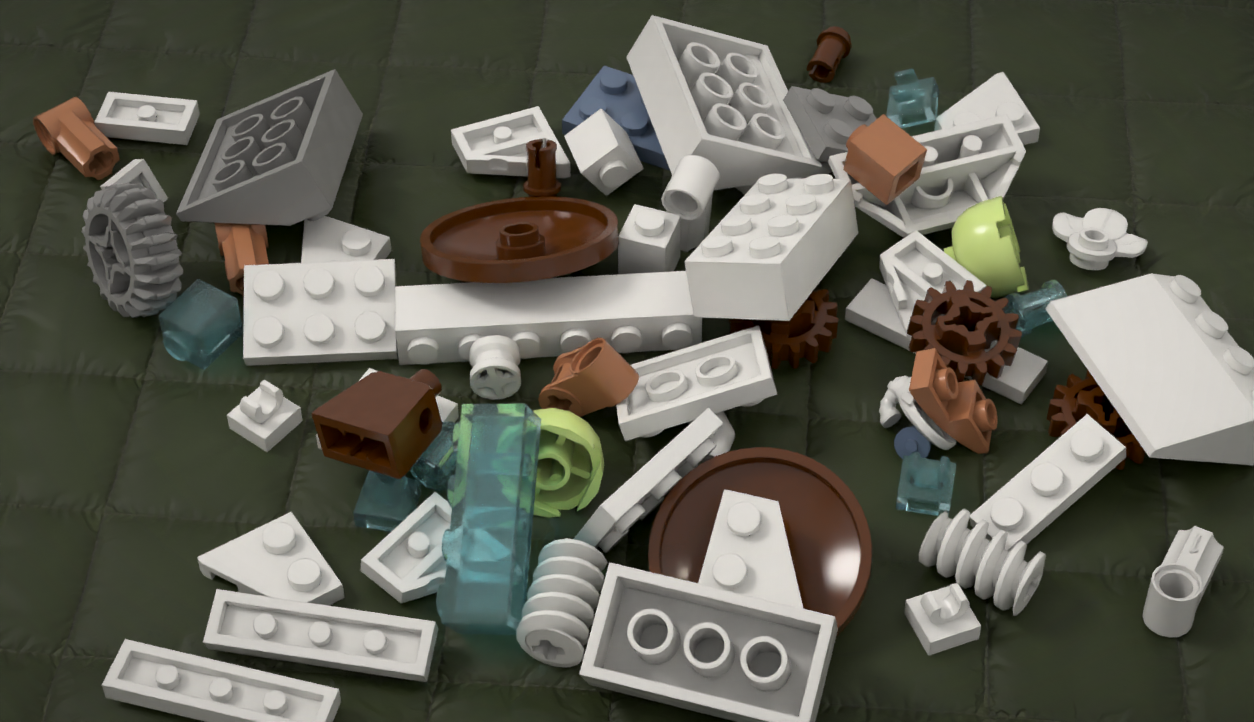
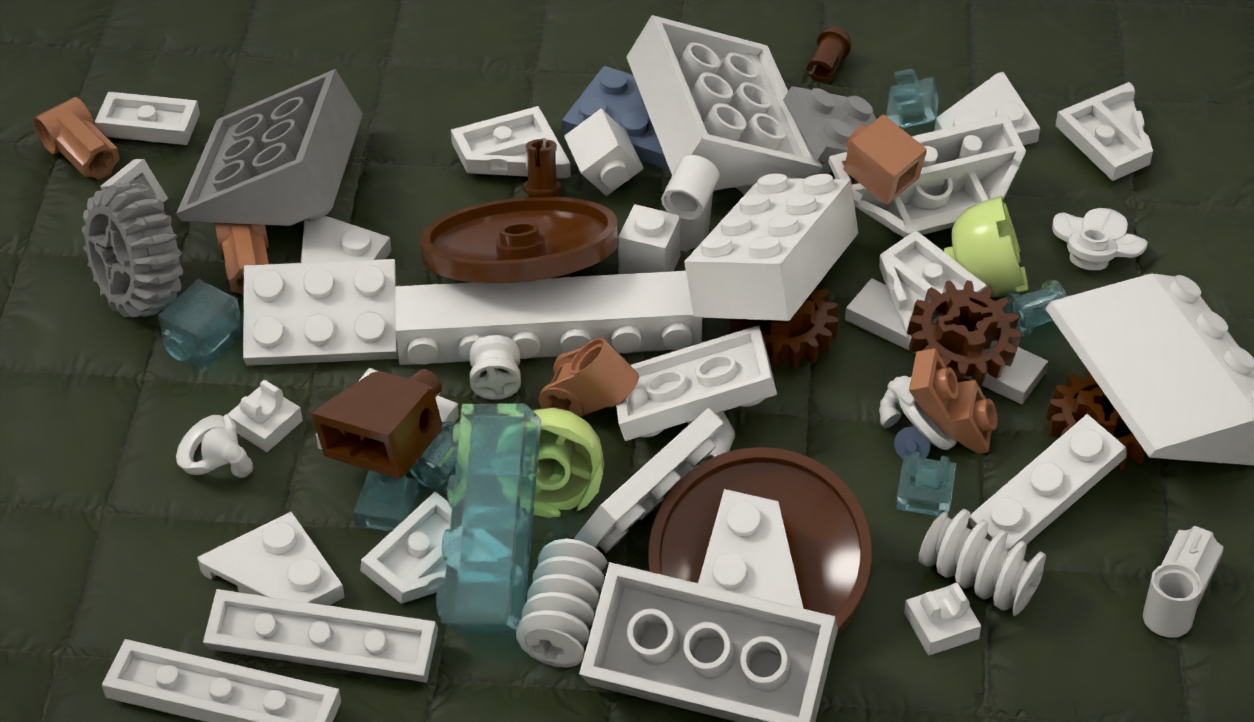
none -> white piece [176,414,254,478]
none -> white wing [1055,82,1153,181]

